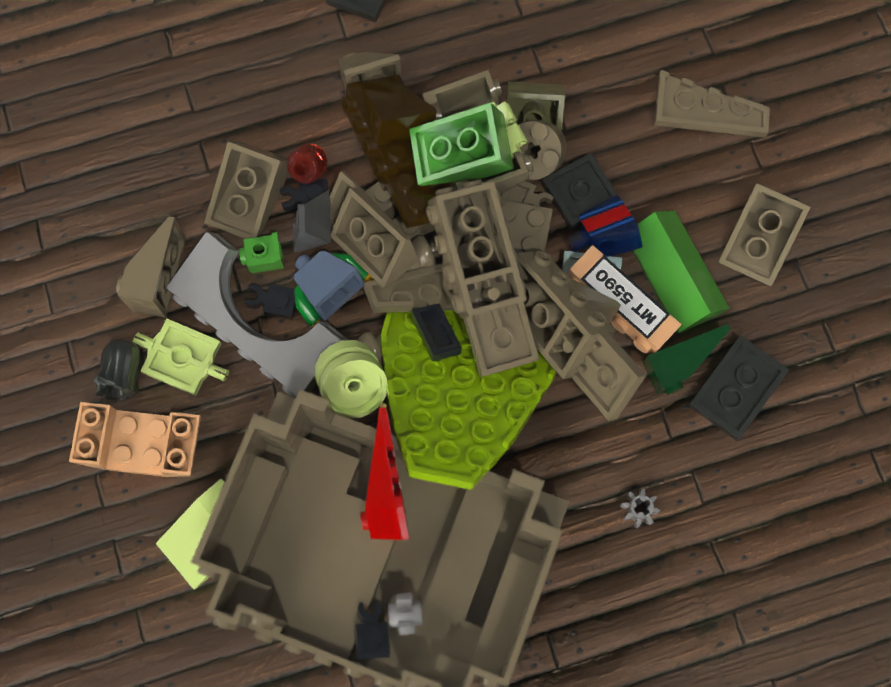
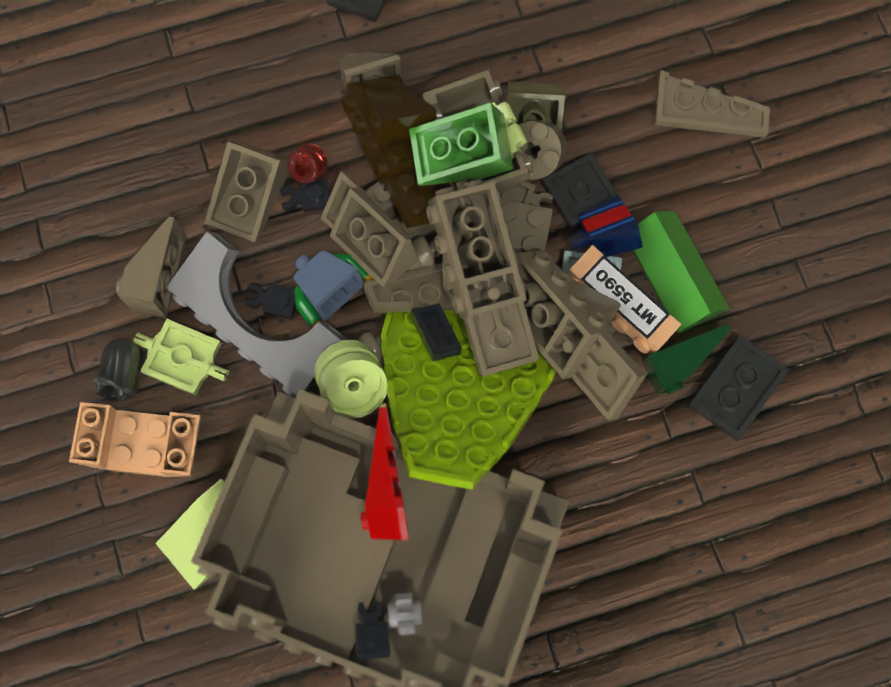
bright green brick [239,232,284,274] -> none
dark grey slope [293,190,331,252] -> none
light grey gear [620,489,660,528] -> none
dark tan slope [718,183,811,287] -> none

